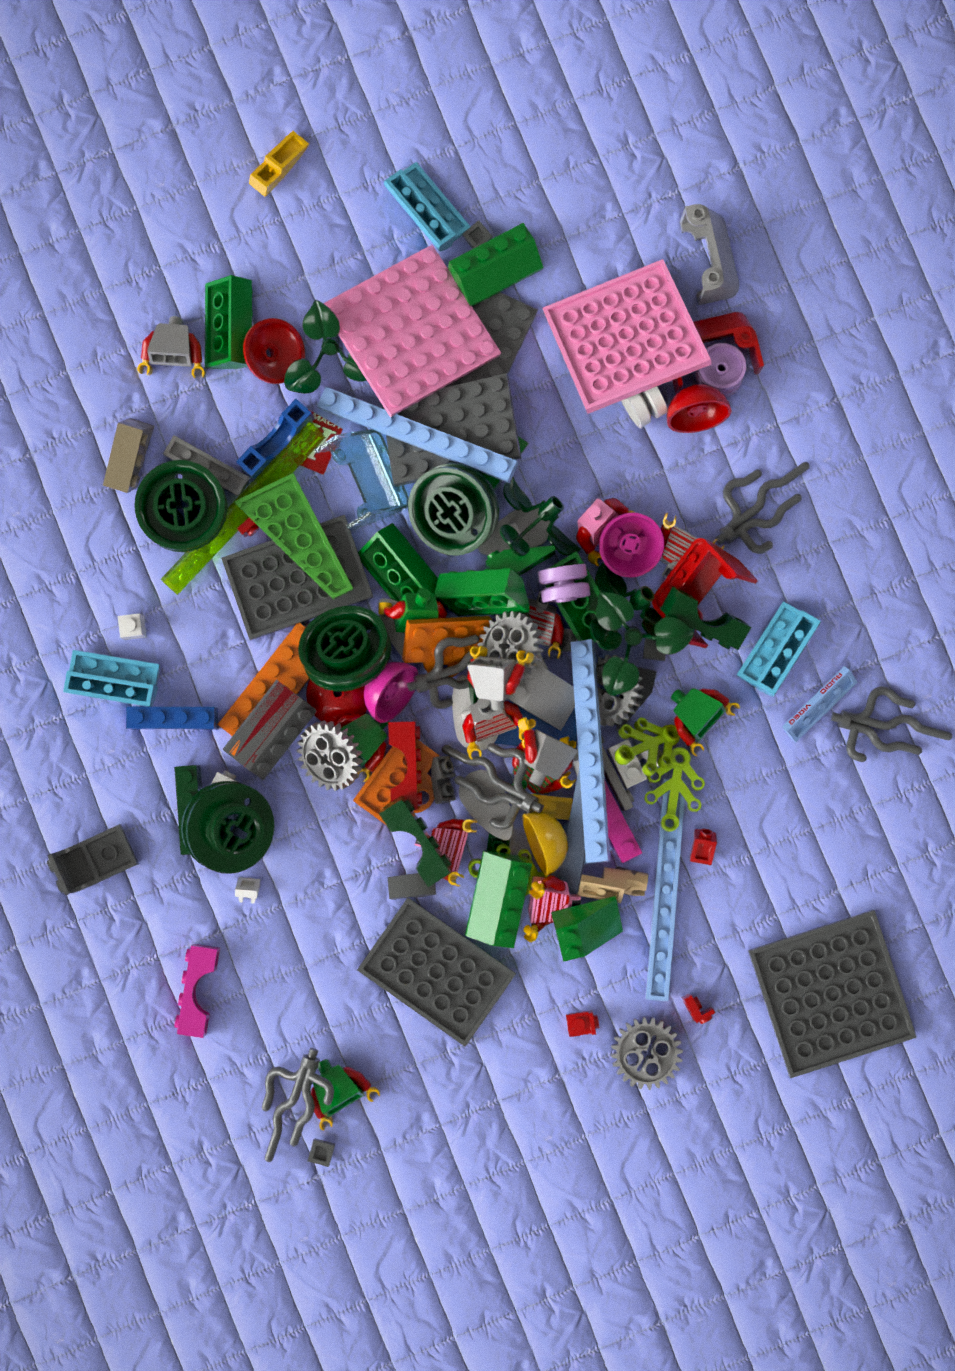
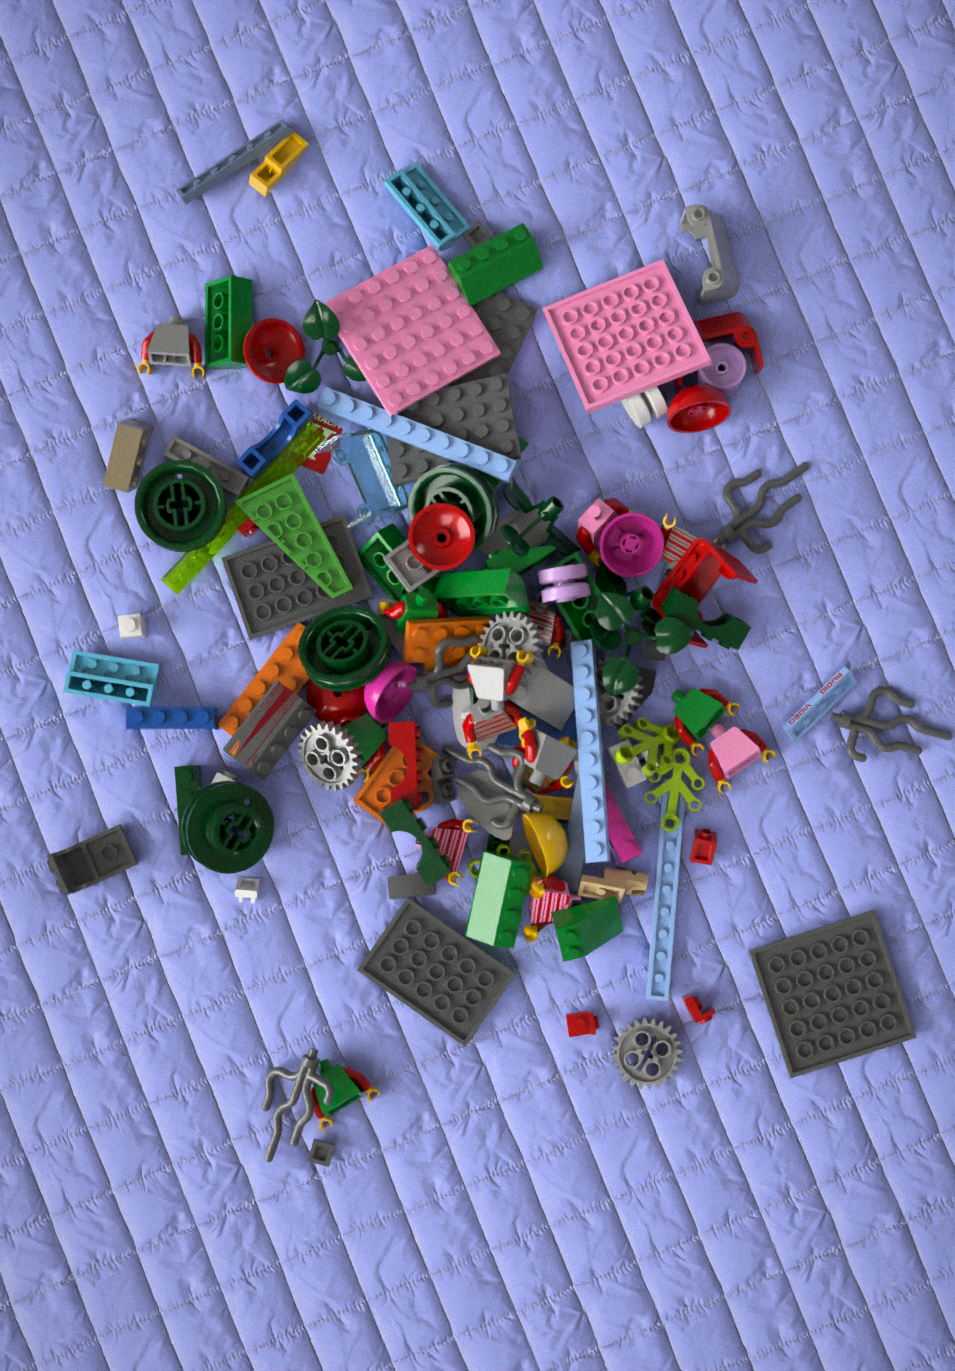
dark pink arch [174,944,220,1038] -> none
light grey plate [601,735,634,811] -> none
medium azure brick [737,601,821,697] -> none
none -> sand blue tile [176,120,293,204]
none -> light grey plate [383,540,444,593]
none -> red dish [408,503,475,570]
none -> bright pink torso [708,724,776,794]

